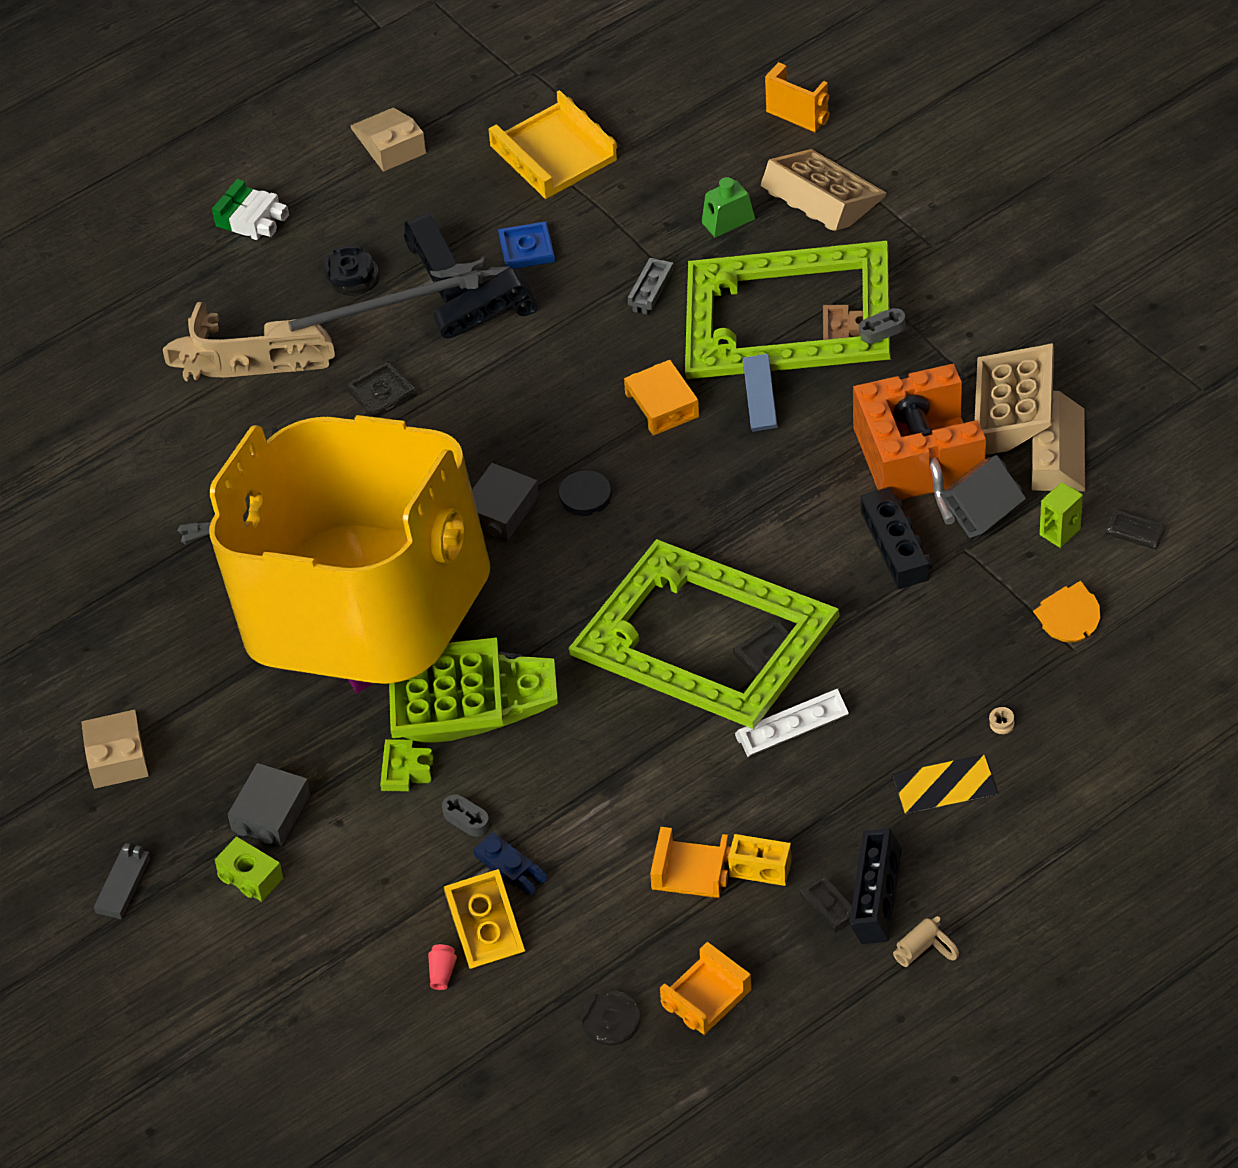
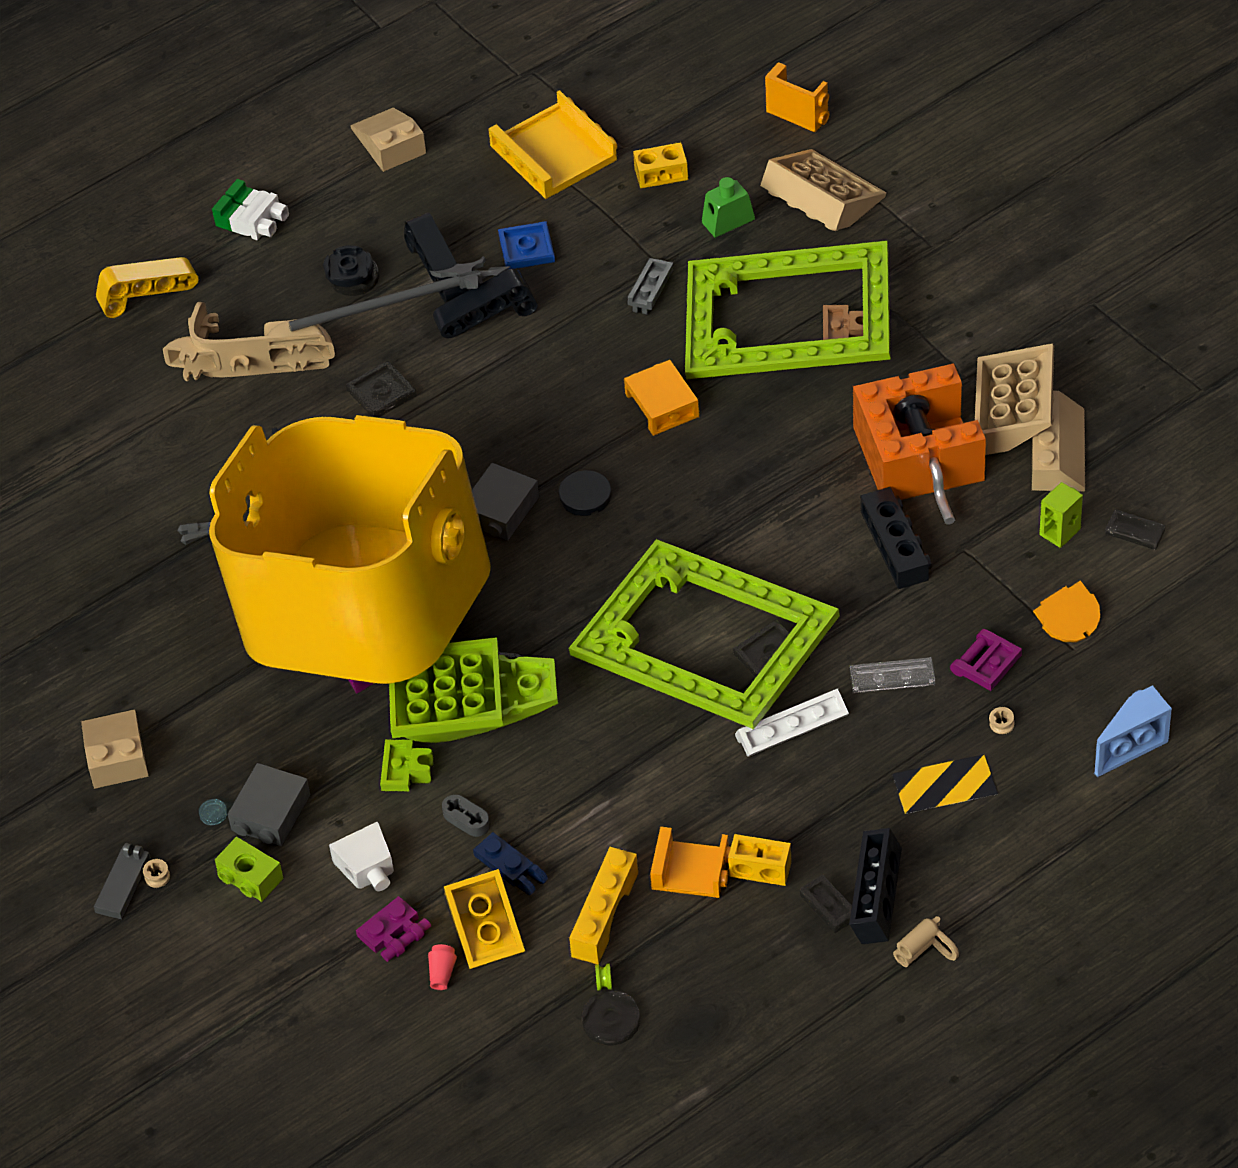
light orange panel [660,942,751,1035] -> none
sand blue tile [743,354,778,432] -> none
dark grey beam [859,308,907,343] -> none
dark grey brick [940,455,1026,538] -> none
none -> yellow beam [96,257,199,318]
none -> tan bush [143,859,170,888]
none -> clear light blue piece [199,799,227,825]
none -> white torso [329,822,394,891]
none -> magenta plate [356,896,431,962]
none -> yellow arch [569,847,638,964]
none -> lime bush [595,963,612,991]
none -> yellow brick [633,143,688,189]
none -> clear tile [850,657,935,693]
none -> magenta plate [950,629,1022,691]
none -> light blue slope [1094,685,1172,777]

